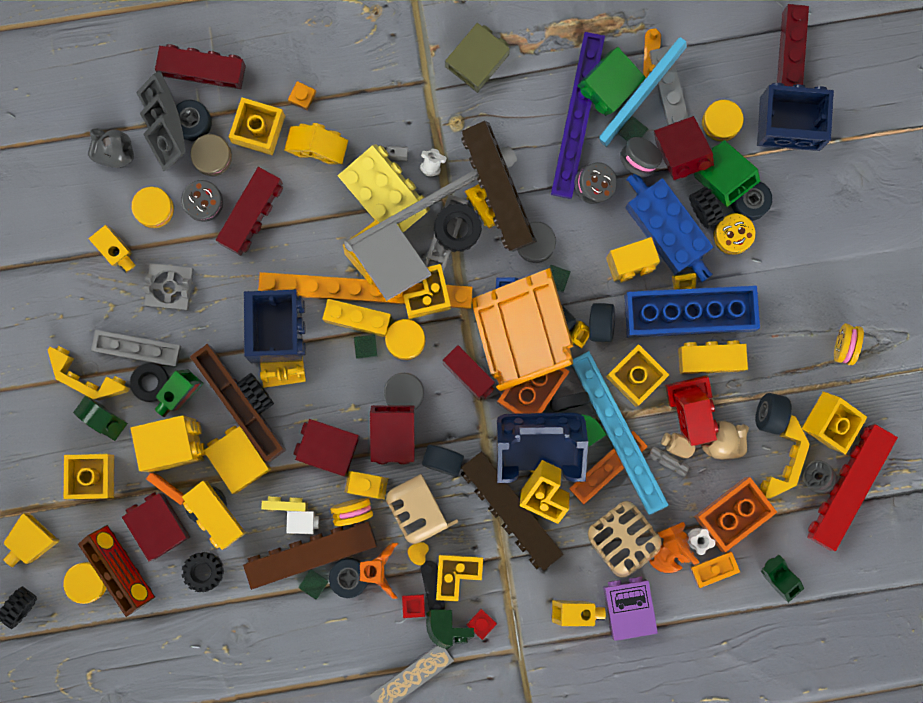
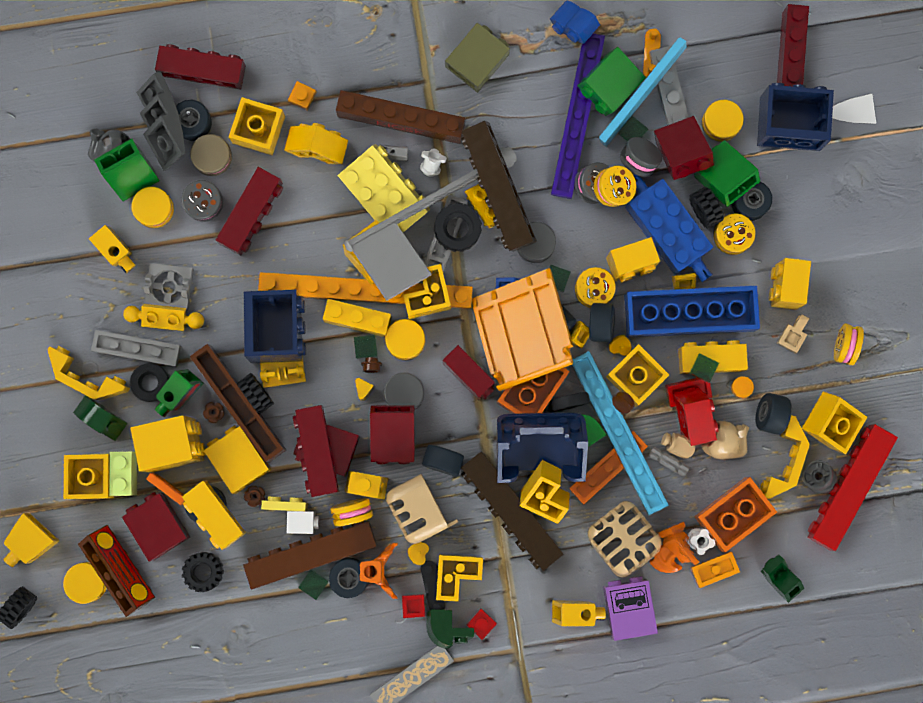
none -> green brick [94,139,160,202]
none -> yellowish green brick [109,451,138,496]
none -> yellow plate [123,304,204,331]
none -> reddish brown plate [203,402,224,423]
none -> reddish brown plate [244,486,265,507]
none -> dark red brick [293,405,339,497]
none -> reddish brown brick [336,90,465,144]
none -> yellow slope [355,378,375,401]
none -> reddish brown plate [361,357,382,373]
none -> blue brick [550,0,600,44]
none -> yellow head [575,267,616,308]
none -> yellow head [594,165,636,207]
none -> yellow piece [608,335,631,356]
none -> reddish brown tile [612,392,635,414]
none -> clear green tile [689,353,719,383]
none -> light orange tile [731,376,754,398]
none -> yellow brick [768,258,811,310]
none -> tan plate [777,314,809,354]
none -> white sticker [832,94,876,124]

